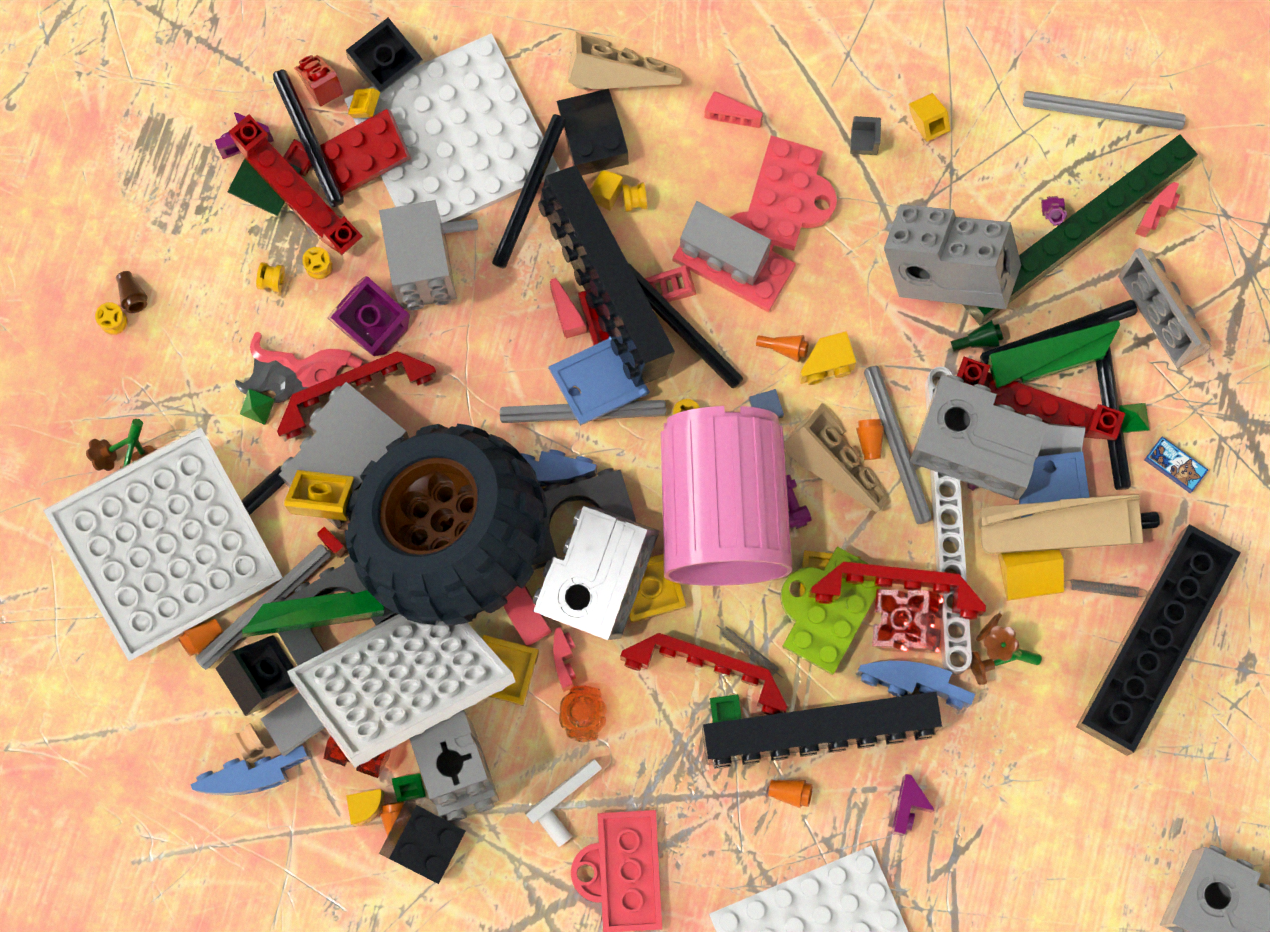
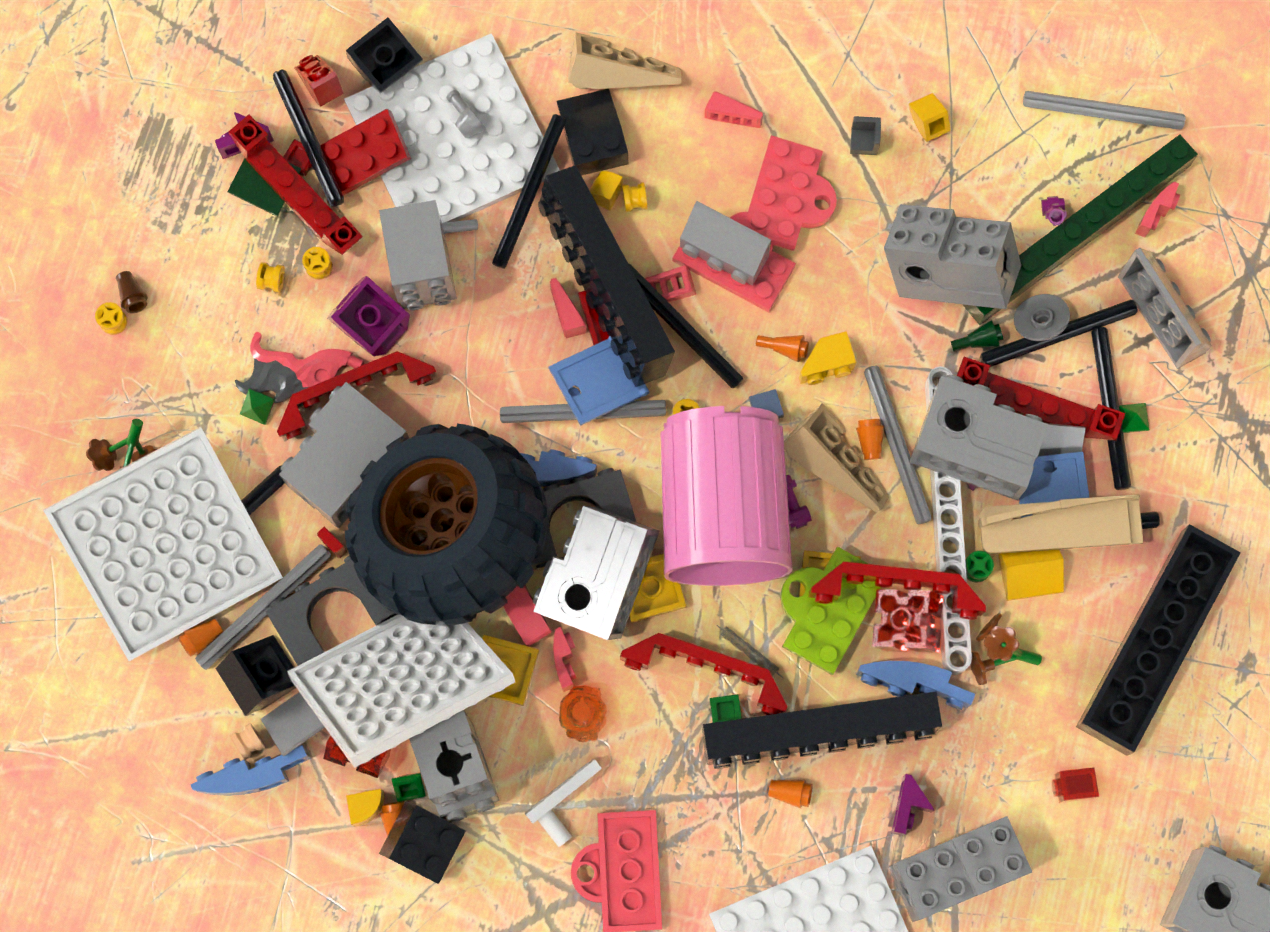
green wedge [242,590,384,638] -> none
yellow slope [284,470,354,521] -> none
yellow tile [348,88,380,118] -> none
green wedge [988,320,1120,389] -> none
light grey piece [1064,579,1147,598] -> none
tile [1144,436,1208,493] -> none
none -> light grey bar [446,90,486,138]
none -> light grey piece [888,816,1032,922]
none -> green wheel [965,551,994,583]
none -> light grey dish [1014,294,1070,341]
none -> clear red brick [1052,767,1099,803]

